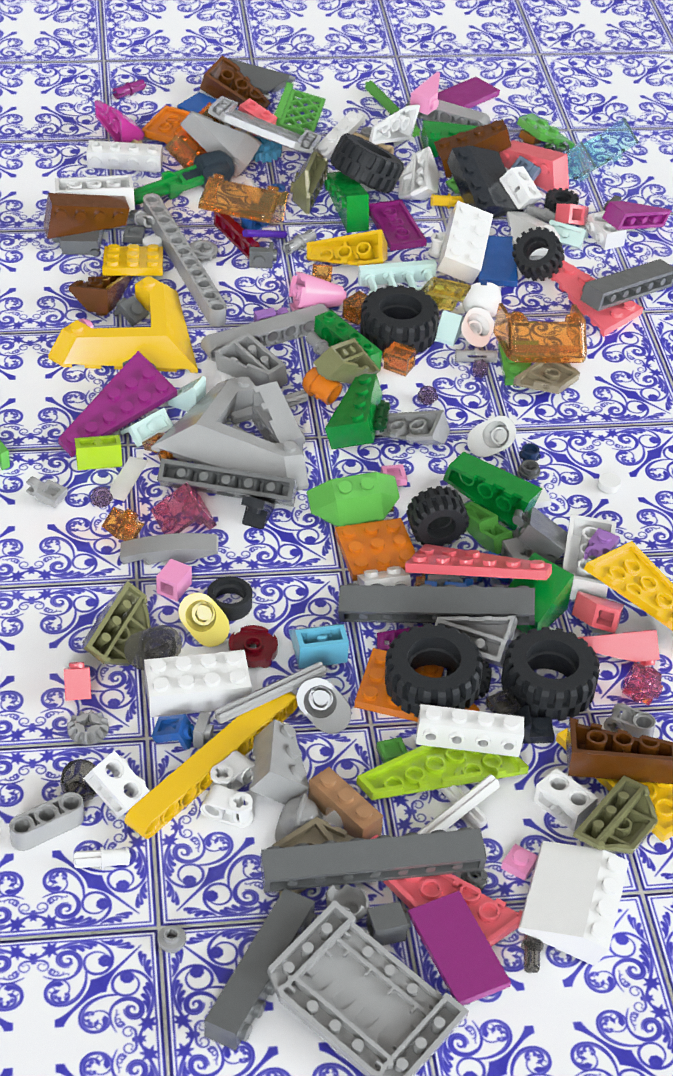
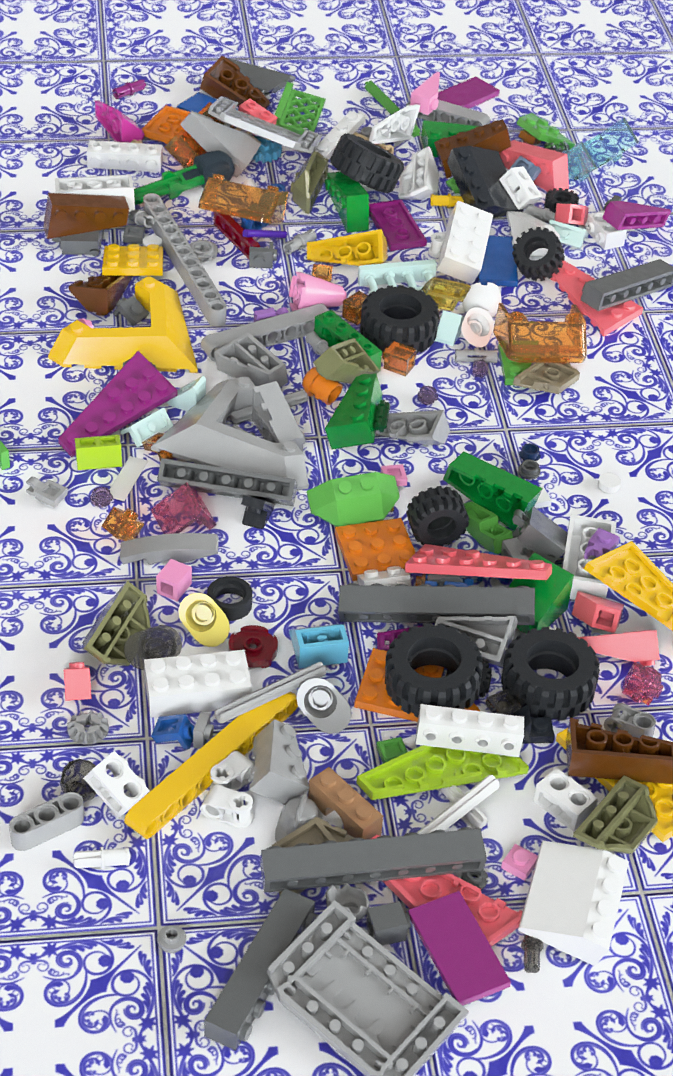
white piece [467,416,516,458] -> none

